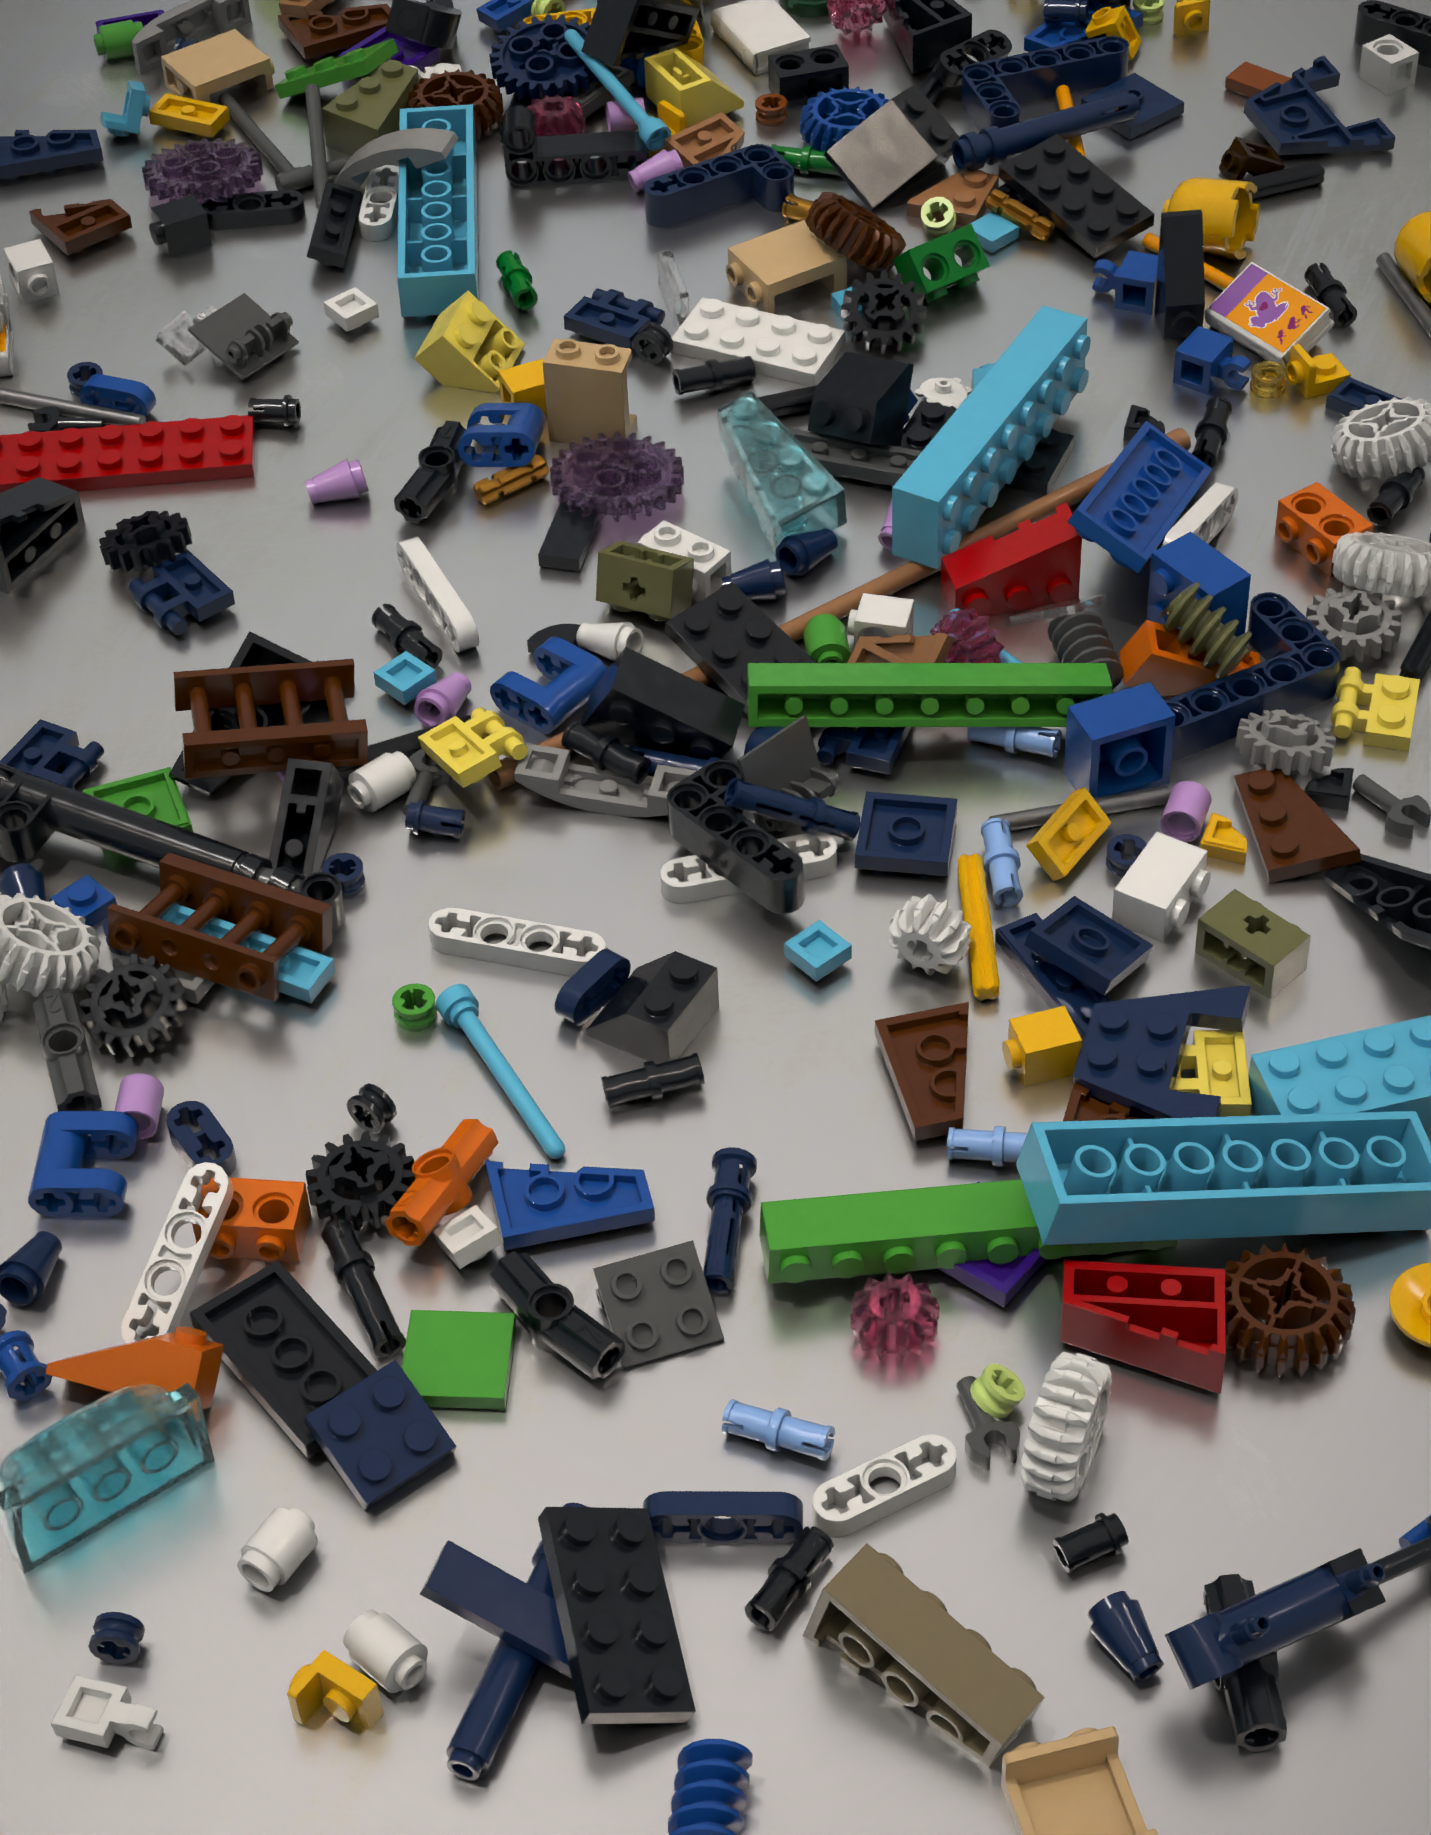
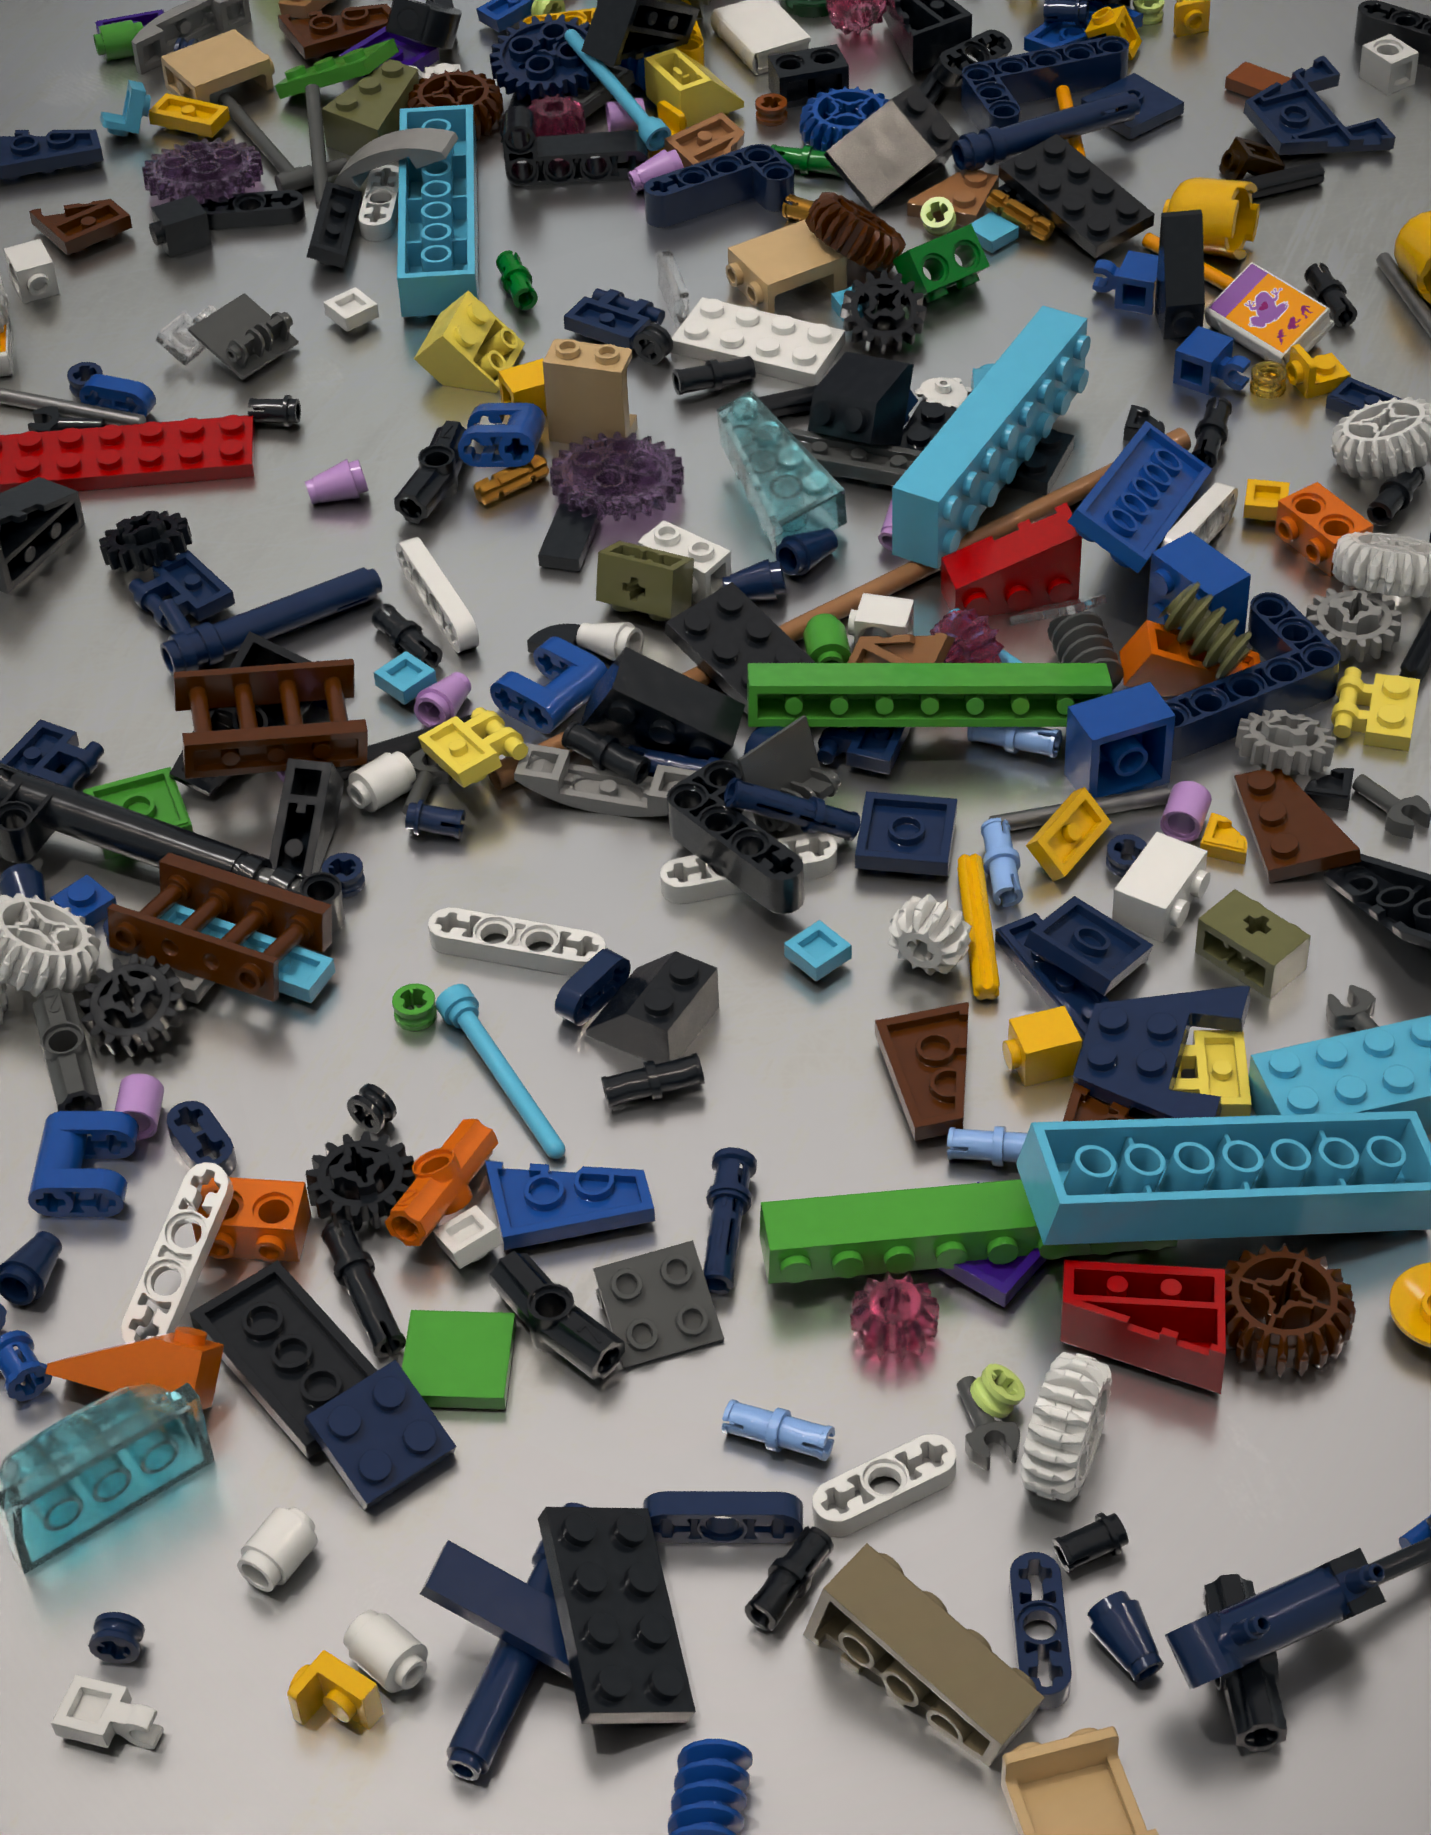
none -> dark blue cylinder [159,567,382,676]
none -> dark blue beam [1009,1552,1072,1710]
none -> yellow plate [1243,479,1290,521]
none -> dark grey bar [1326,985,1379,1031]

